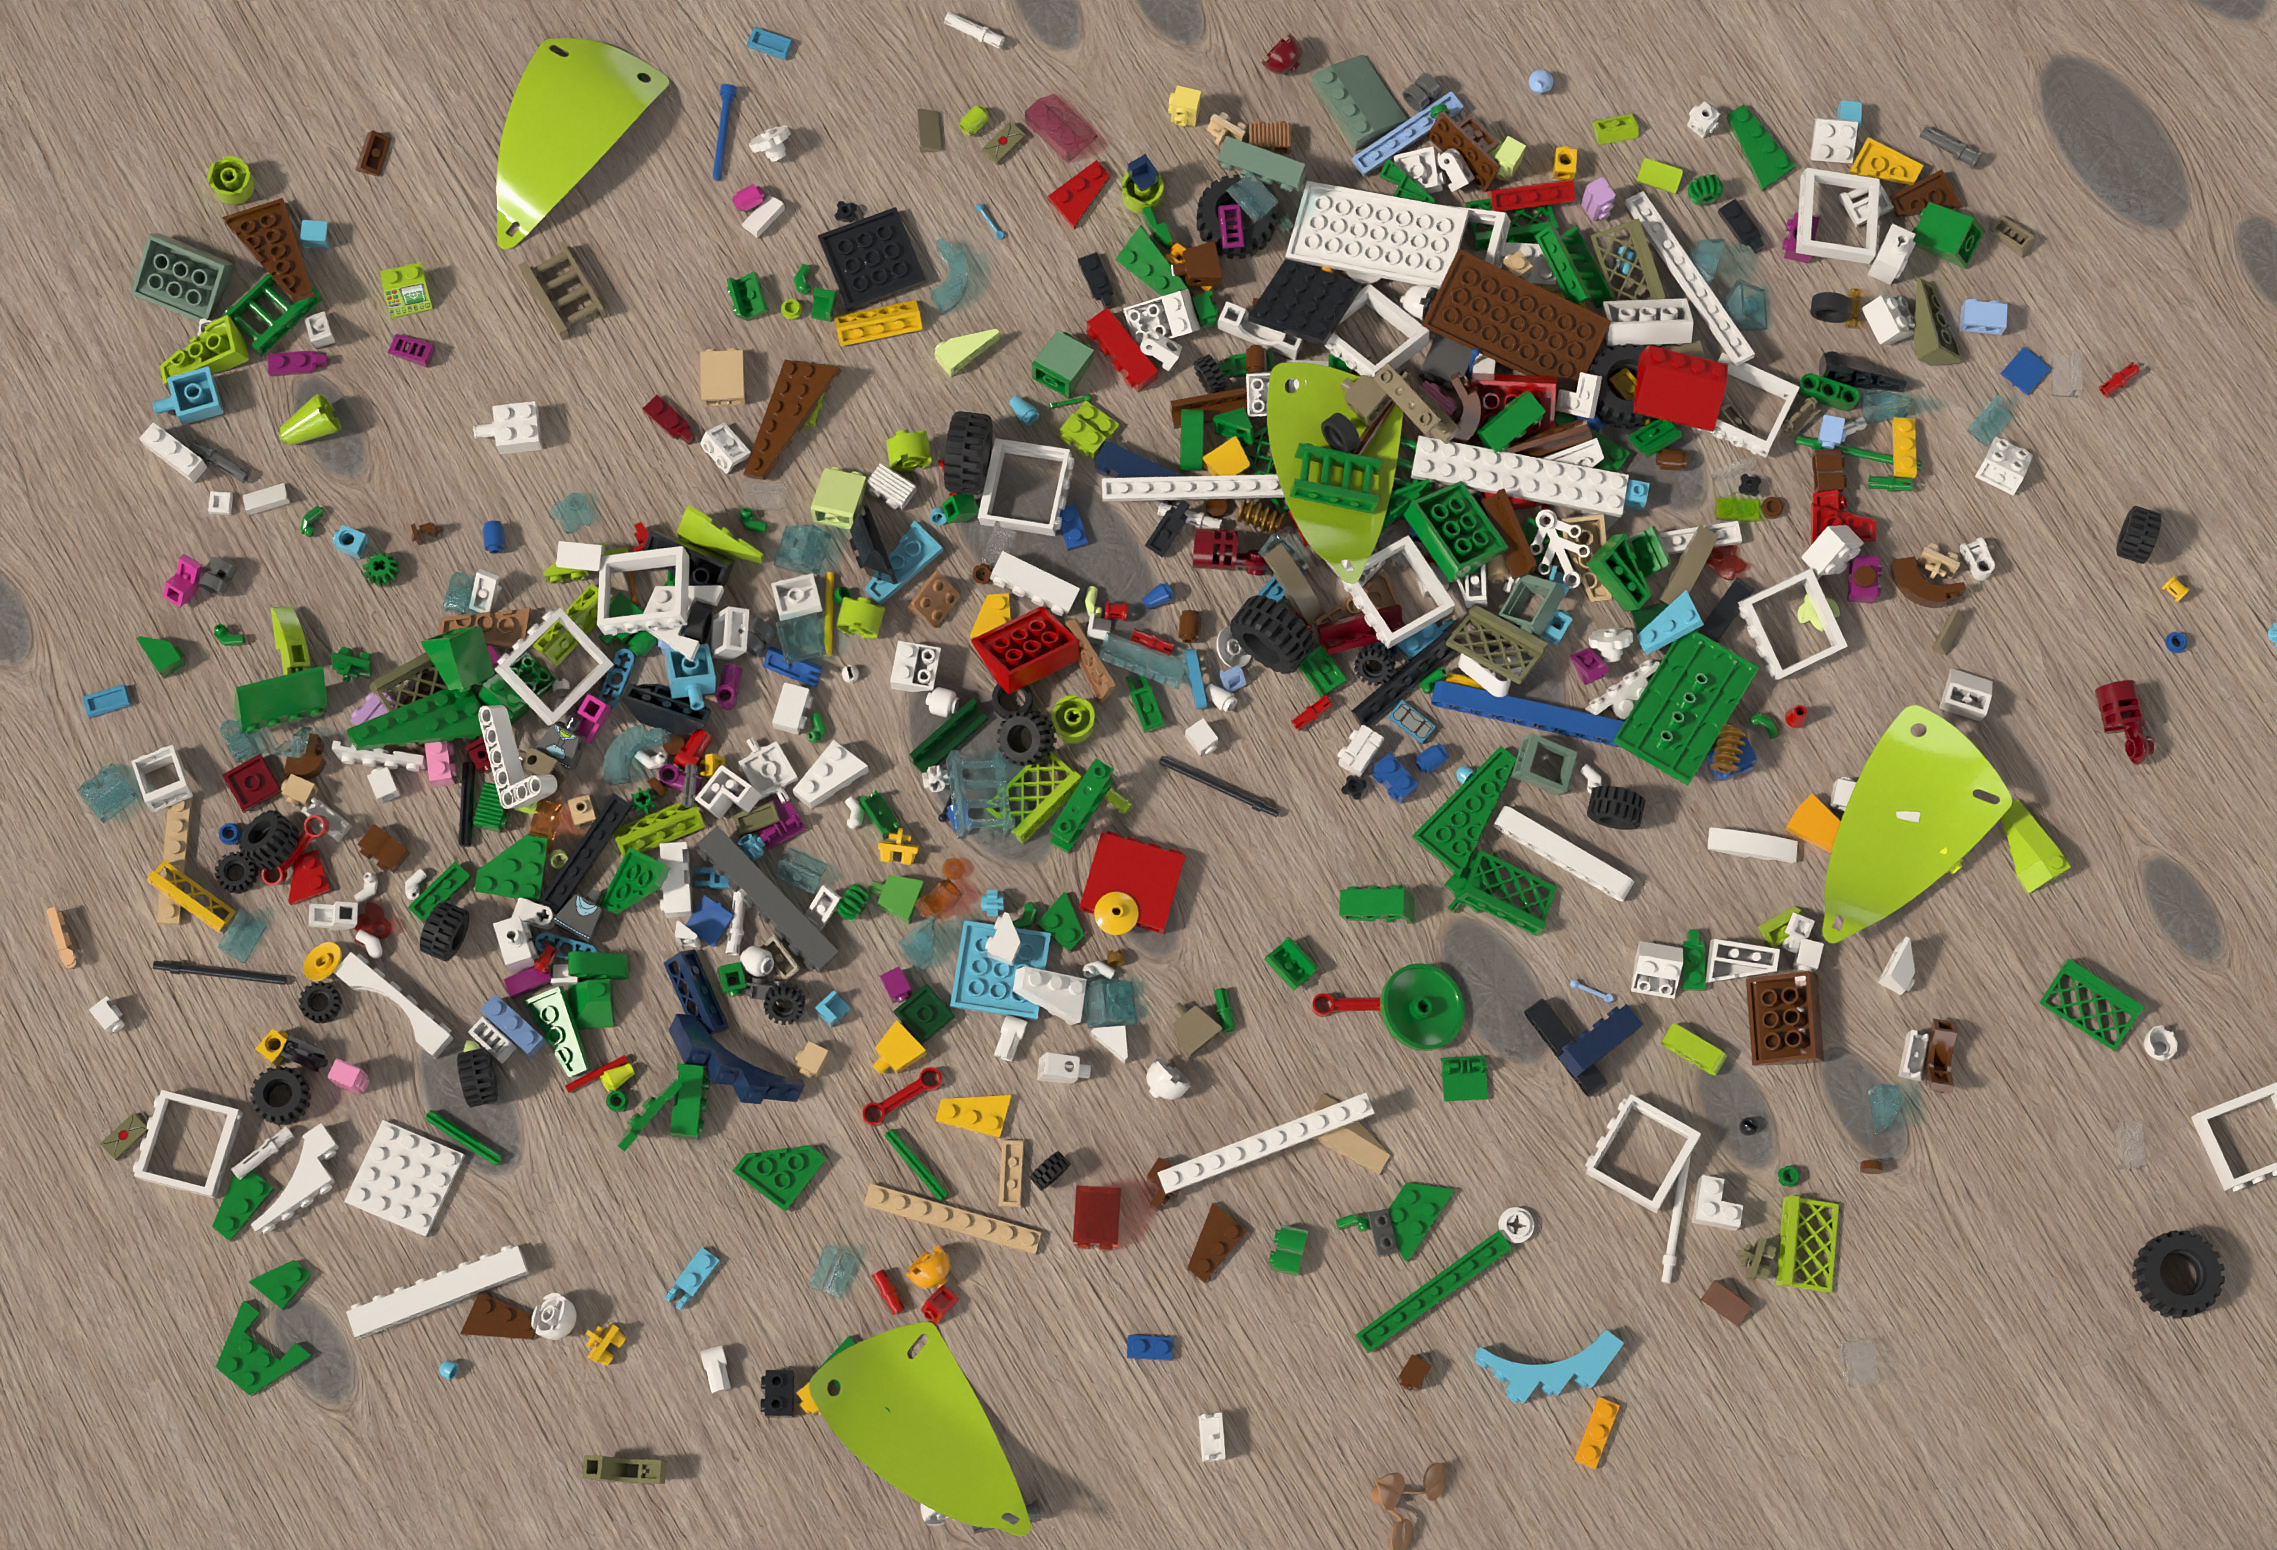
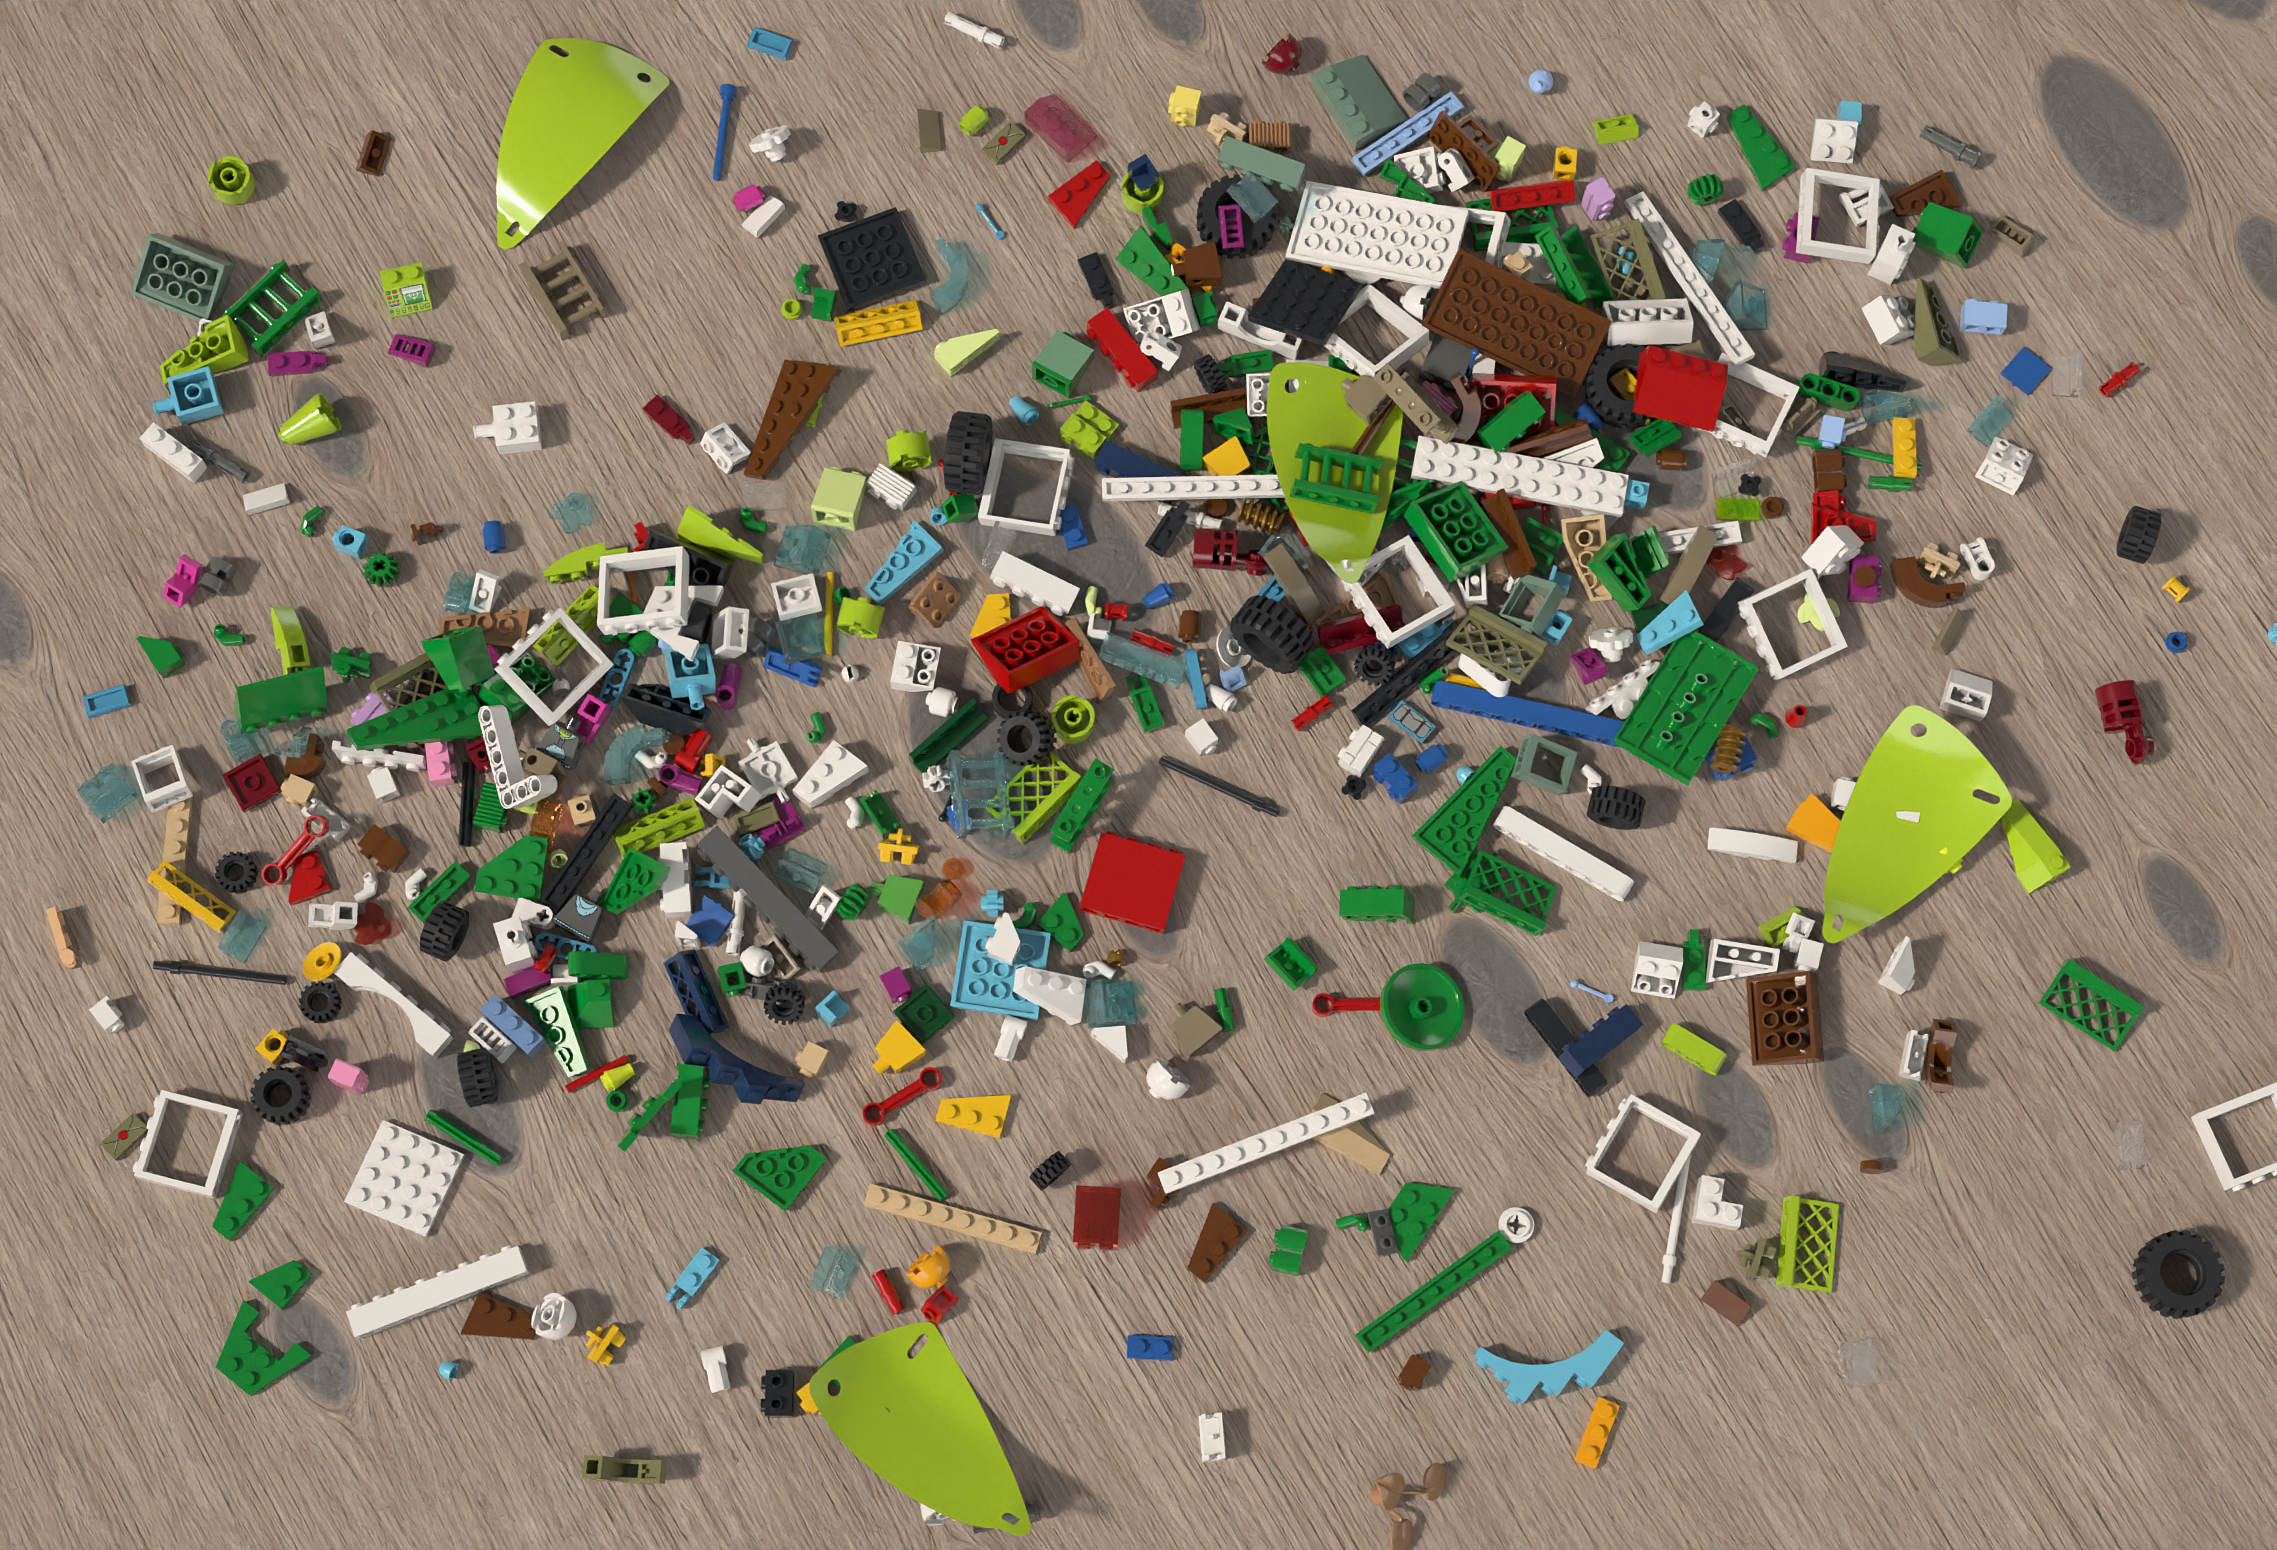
white tile [208,491,233,515] -> none
blue plate [219,823,241,845] -> none
reddish brown wing [222,198,314,303] -> none
white pin [231,1126,294,1180] -> none
black tyre [239,810,300,870] -> none
white arch [251,1123,339,1234] -> none
medium azure panel [300,220,329,249] -> none
white arm [355,930,383,959] -> none
white panel [556,541,605,571] -> none
dark grey axle [682,764,698,807] -> none
tan brick [700,348,746,407] -> none
green bracket [727,272,769,321] -> none
white brick [772,682,813,735] -> none
black wedge [849,503,898,585] -> none
reddish brown plate [973,563,993,584] -> none
tan tile [999,1140,1025,1208] -> none
white torso [1037,1052,1091,1084] -> none
yellow dish [1094,892,1138,935] -> none
lime pin [1104,788,1133,814] -> none
reddish brown brick [1246,345,1267,374] -> none
black tyre [1321,413,1360,453] -> none
green plate [1430,104,1450,120] -> none
green hinge [1441,1056,1488,1102] -> none
white plant [1530,509,1591,588] -> none
white plate [1555,372,1602,419] -> none
lime slope [1636,158,1683,194] -> none
black hinge [1739,1117,1758,1136] -> none
green plate [1778,1166,1800,1187] -> none
black tyre [1810,292,1852,323] -> none
clear yellow axle [1845,288,1862,329] -> none
yellow wing [1848,137,1924,185] -> none
white hair [2143,1025,2178,1061] -> none

